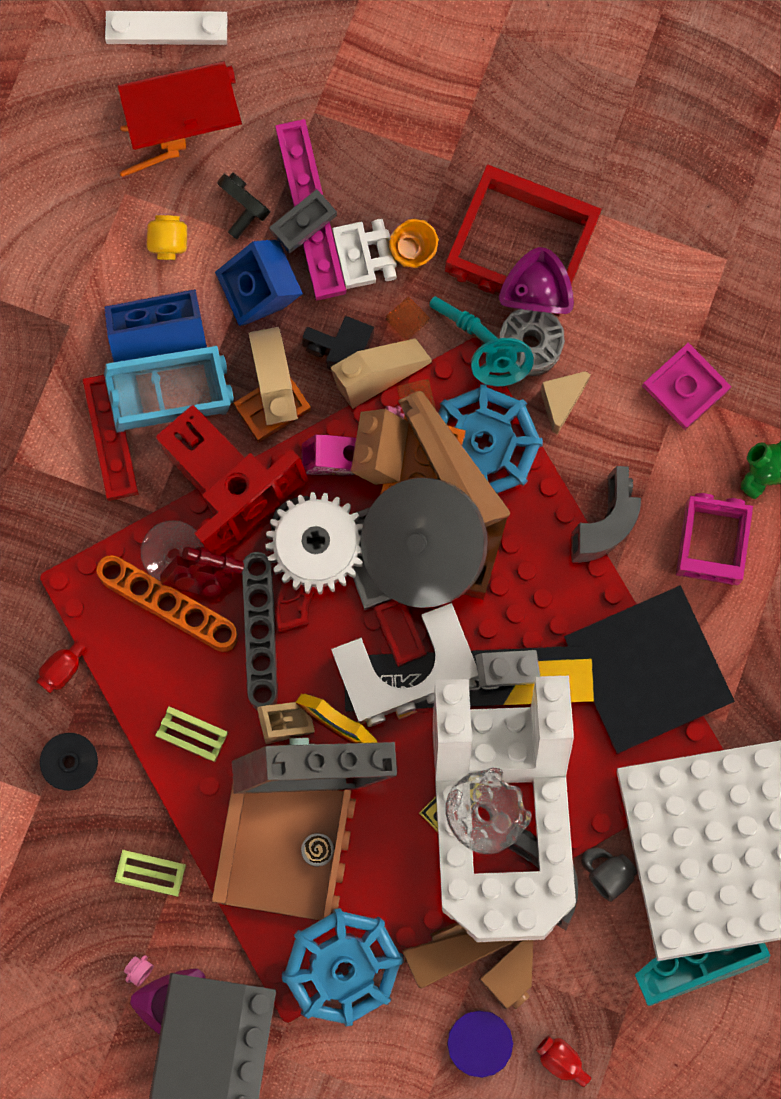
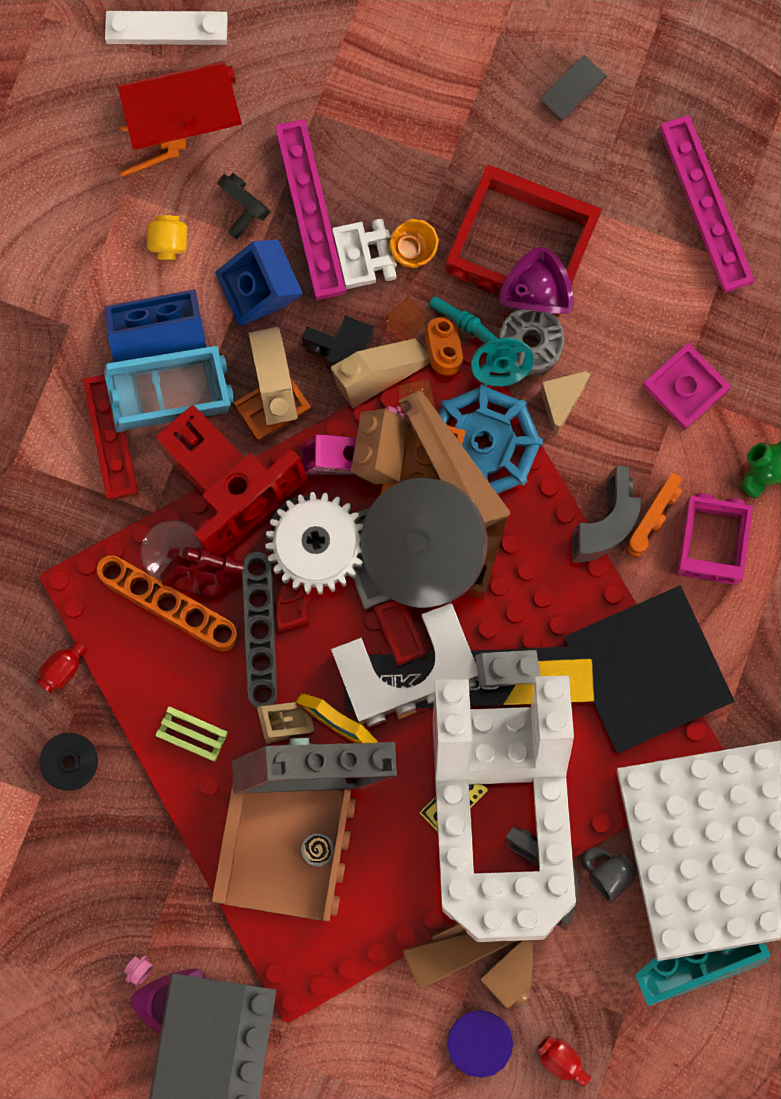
yellowish green tile [114,850,186,897] -> none
dark grey plate [269,189,337,254] -> none
dark azure plate [282,908,404,1027] -> none
clear plate [445,768,532,854] -> none
none -> orange plate [425,317,463,375]
none -> dark grey slope [541,55,607,120]
none -> orange plate [627,472,683,558]
none -> dark pink plate [659,115,755,294]

